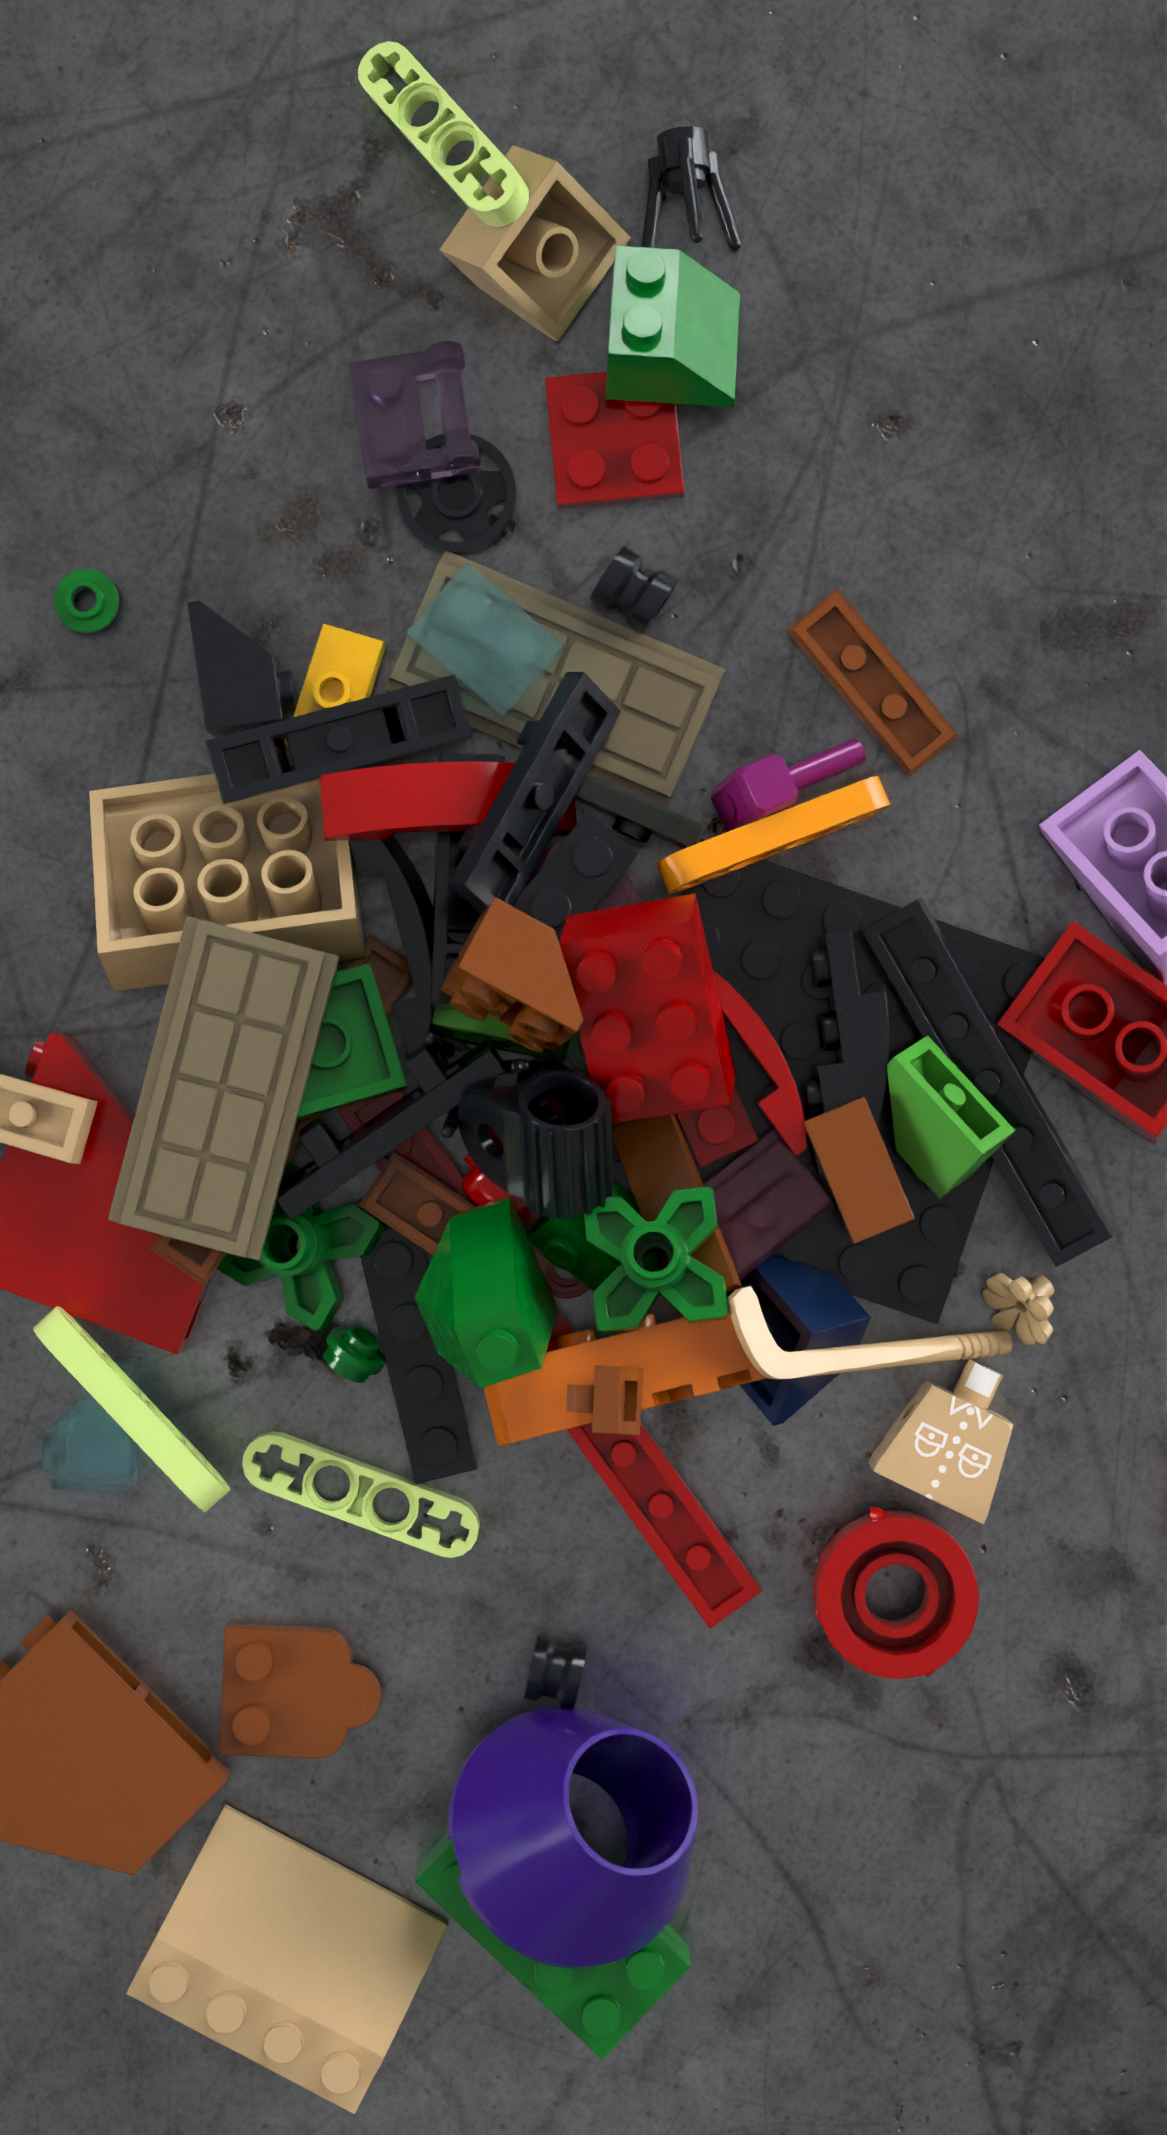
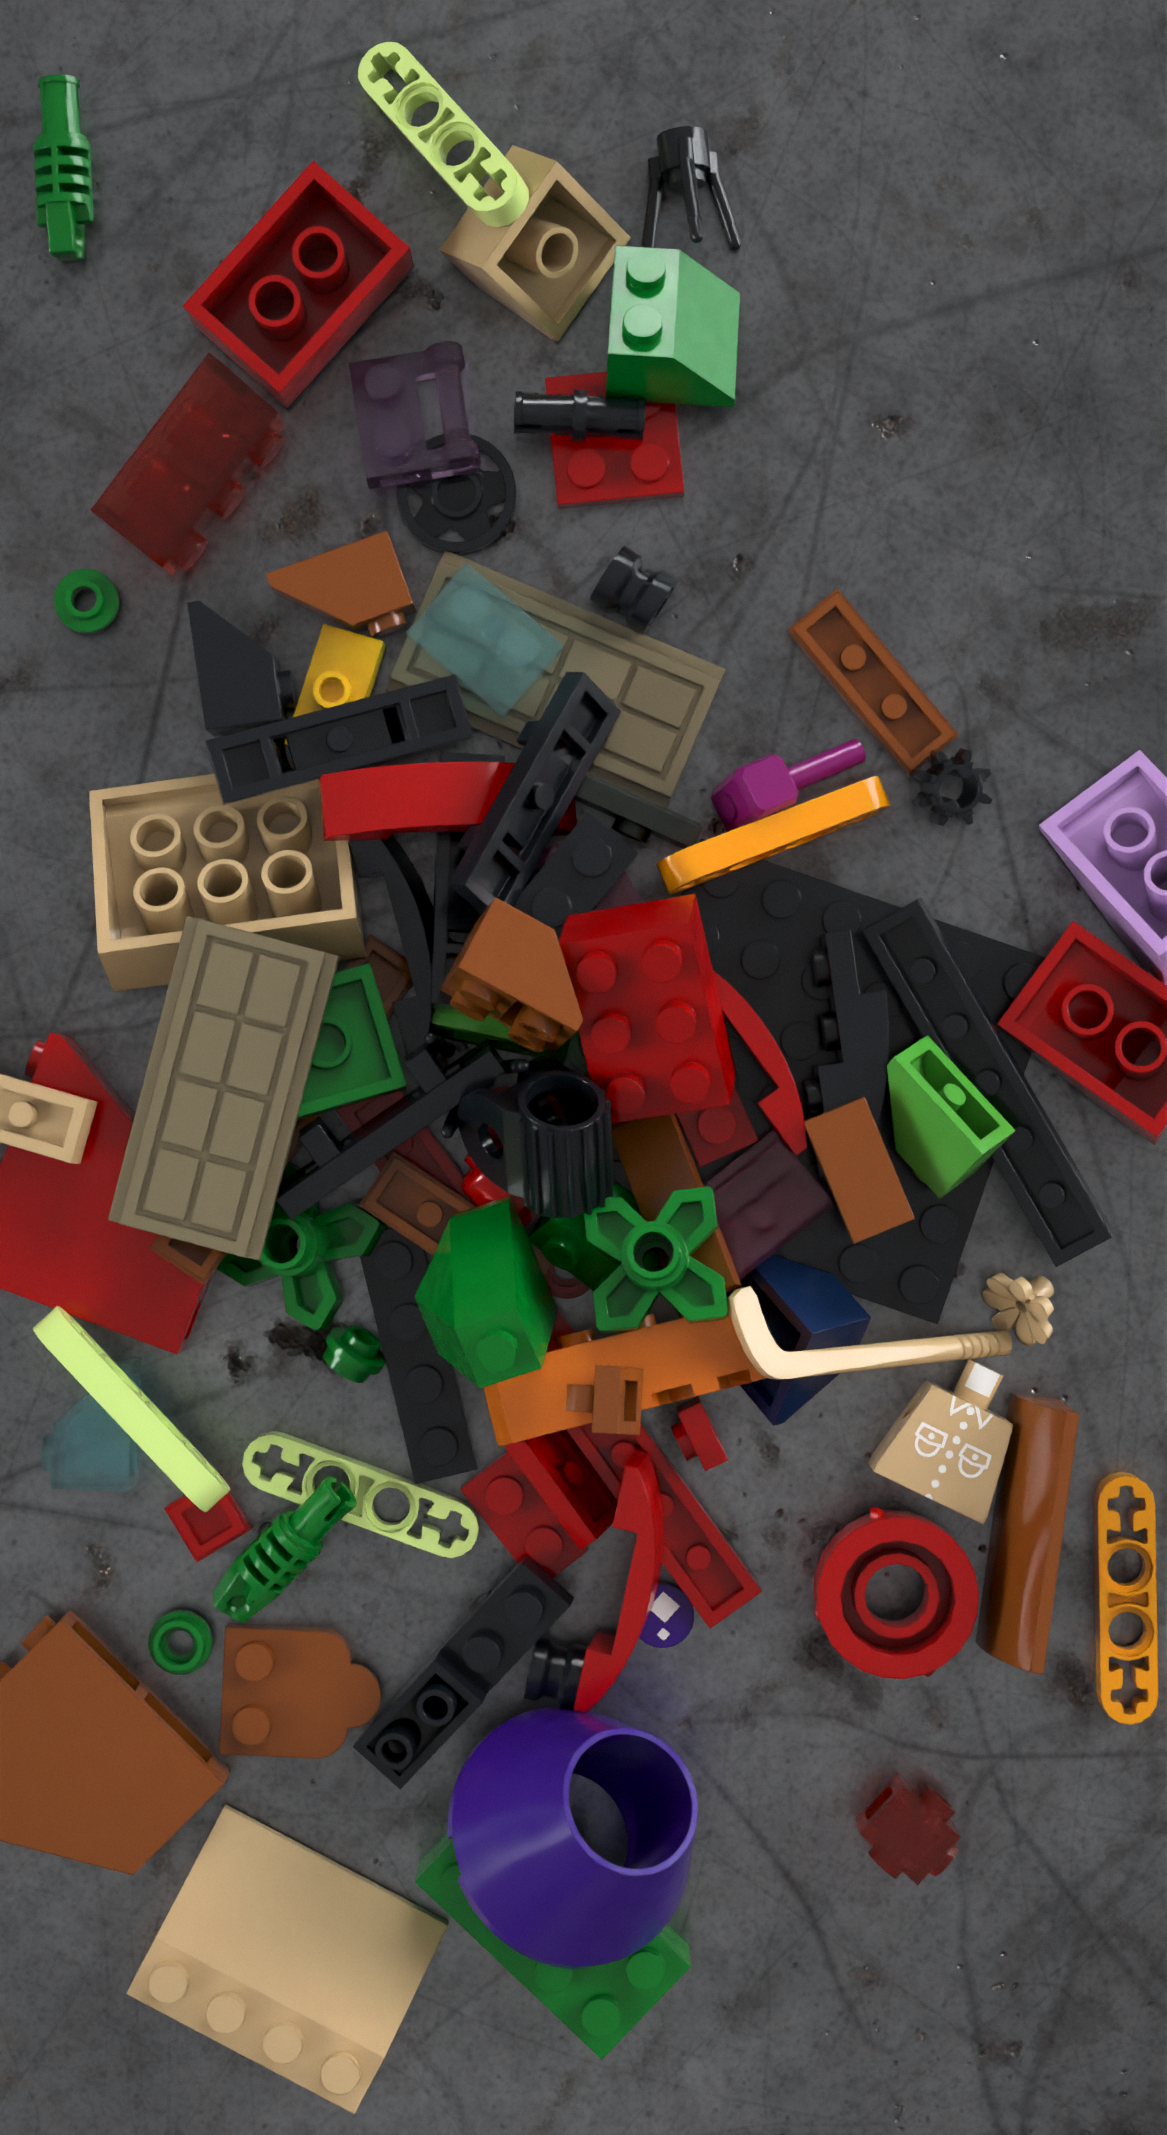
none -> green hinge [33,75,94,261]
none -> clear red slope [90,353,285,577]
none -> green plate [148,1610,213,1675]
none -> red tile [164,1473,253,1563]
none -> red brick [183,161,414,408]
none -> green hinge [212,1476,357,1623]
none -> dark orange slope [266,531,417,638]
none -> black slope [353,1555,574,1789]
none -> red plate [460,1450,589,1578]
none -> red plate [505,1430,618,1549]
none -> black pin [514,389,645,442]
none -> red slope [573,1450,664,1713]
none -> dark purple tile [639,1581,694,1648]
none -> red plate [671,1396,728,1471]
none -> clear red brick [855,1772,961,1885]
none -> black gear [911,748,992,826]
none -> dark orange slope [976,1393,1079,1674]
none -> light orange beam [1093,1472,1158,1725]

